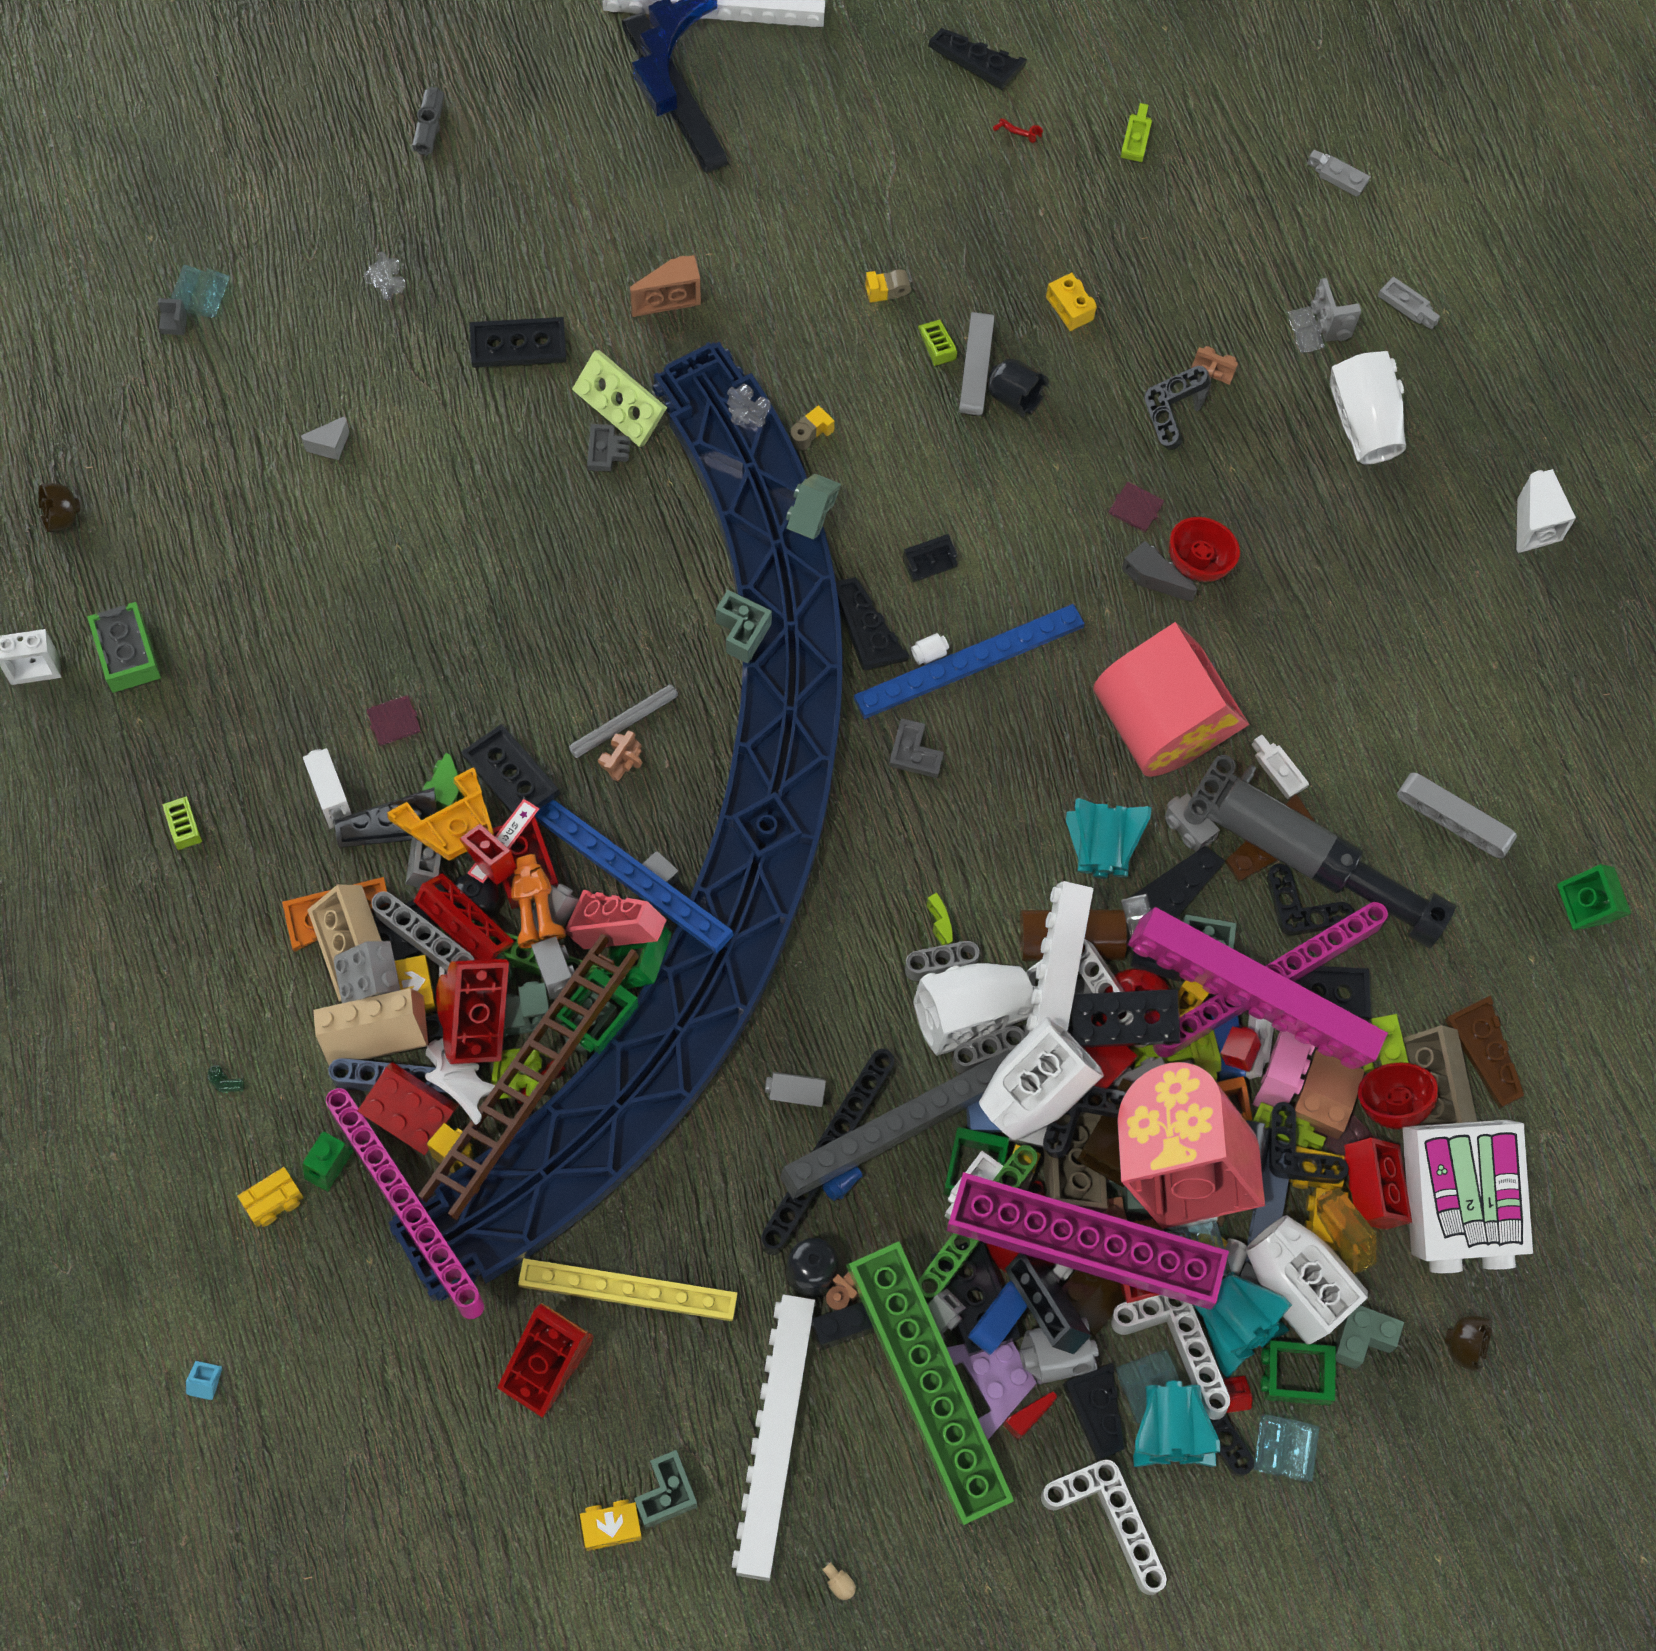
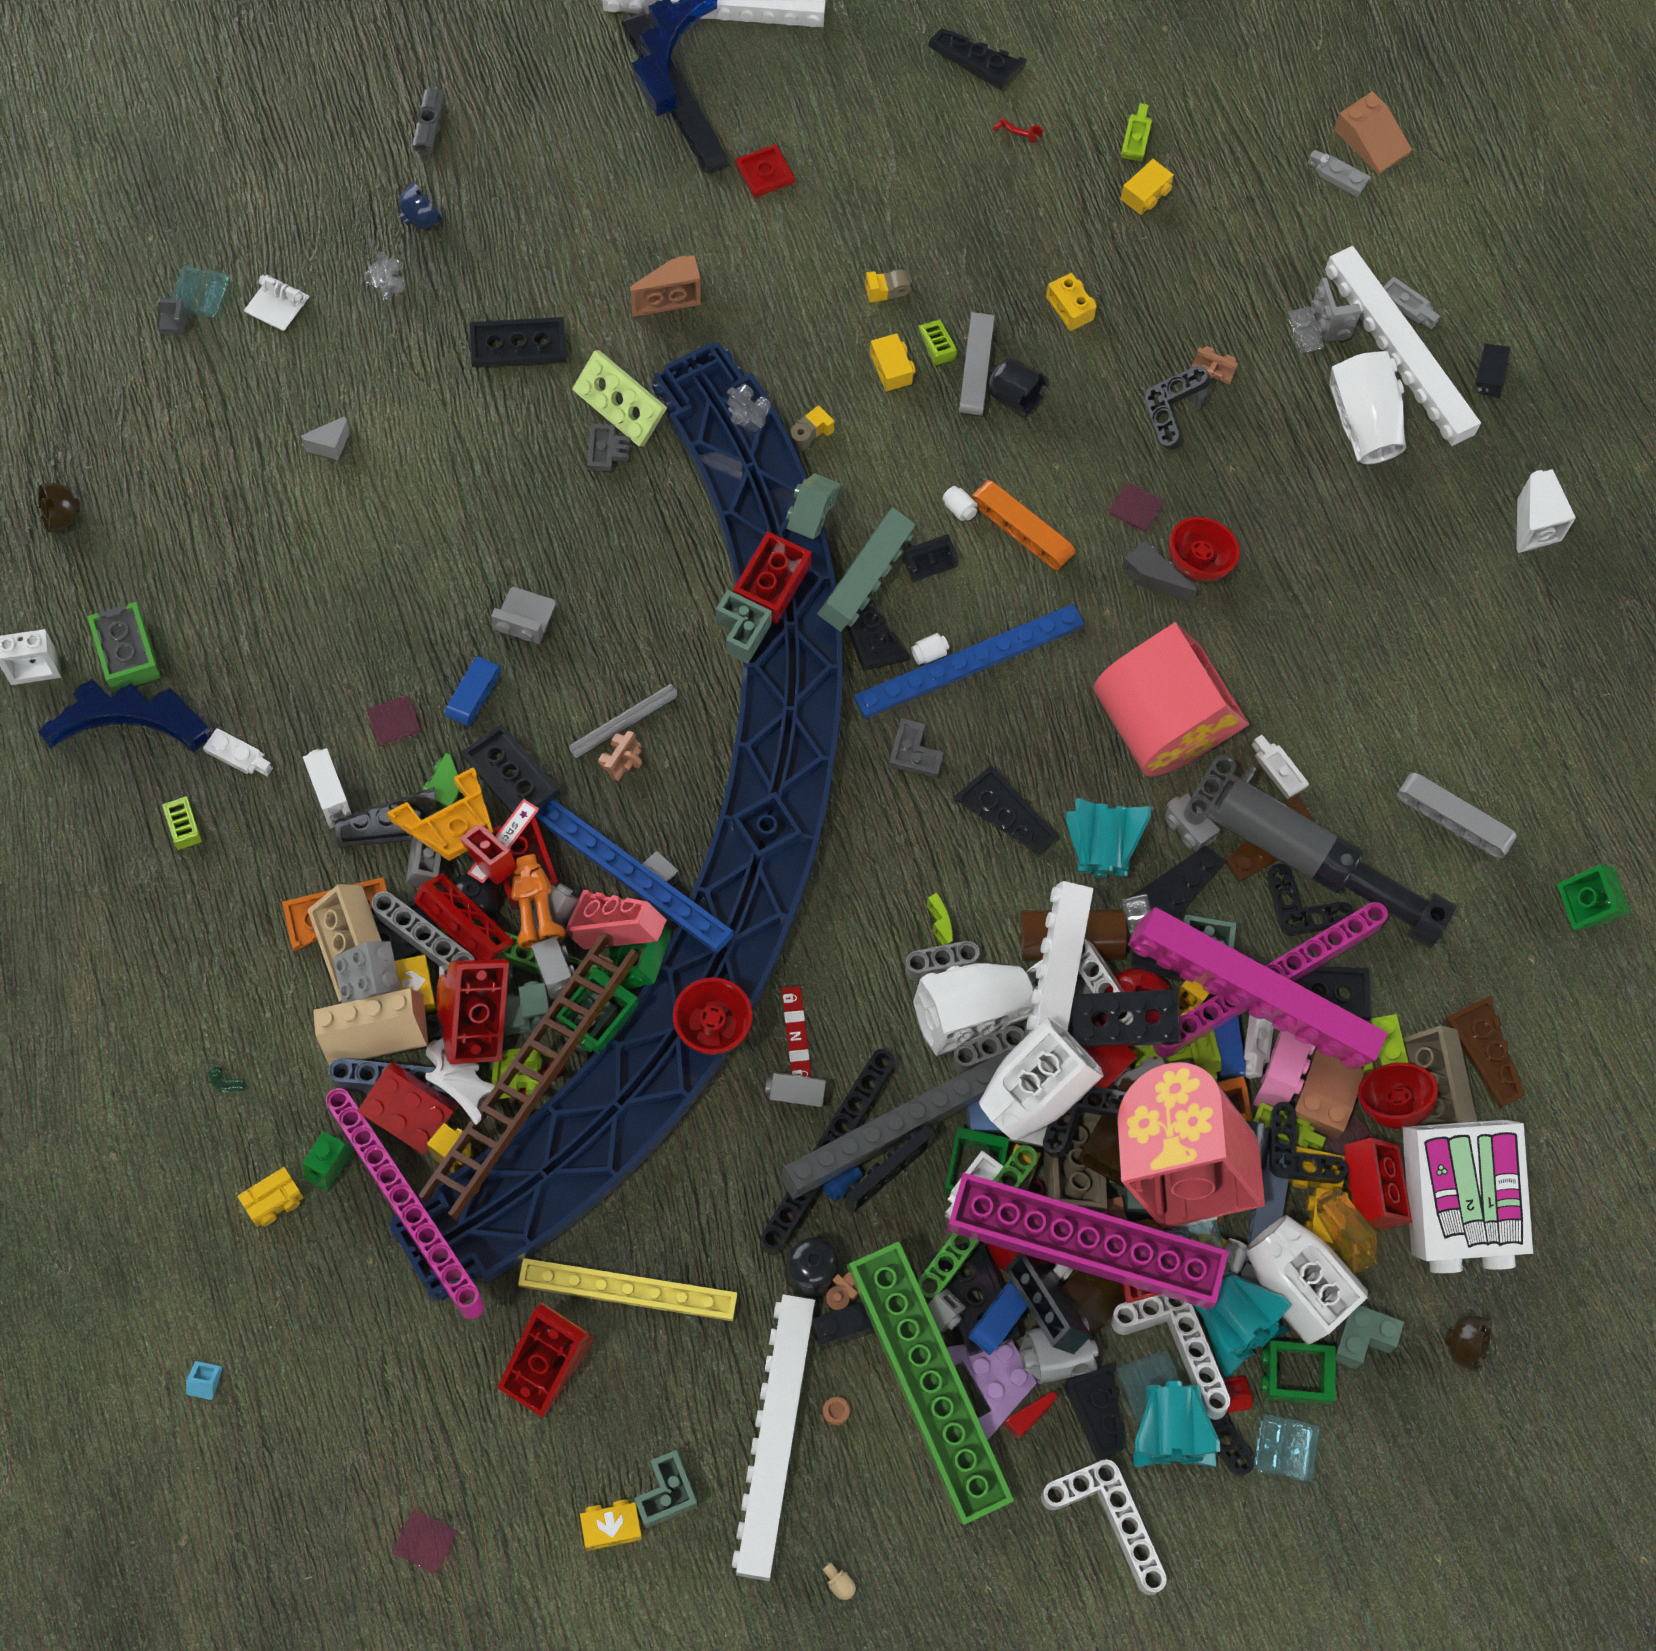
red brick [1220,1026,1261,1072] -> none
none -> clear blue arch [38,679,212,753]
none -> white hinge [203,728,273,777]
none -> white hinge [244,275,309,331]
none -> clear pink piece [392,1509,457,1574]
none -> dark blue cylinder [398,182,443,230]
none -> blue beam [445,656,501,727]
none -> light grey bracket [491,587,556,644]
none -> red piece [673,978,752,1055]
none -> red brick [733,531,812,624]
none -> red tile [735,144,795,198]
none -> red sticker [781,986,812,1077]
none -> sand green brick [817,507,915,632]
none -> nougat tile [823,1397,850,1426]
none -> black plate [844,1125,934,1216]
none -> yellow brick [870,333,916,392]
none -> white brick [942,486,978,521]
none -> black wing [954,765,1059,855]
none -> orange beam [971,480,1075,570]
none -> yellow brick [1120,159,1174,215]
none -> white brick [1325,246,1481,446]
none -> nougat slope [1334,91,1412,175]
none -> black hinge [1475,343,1510,399]

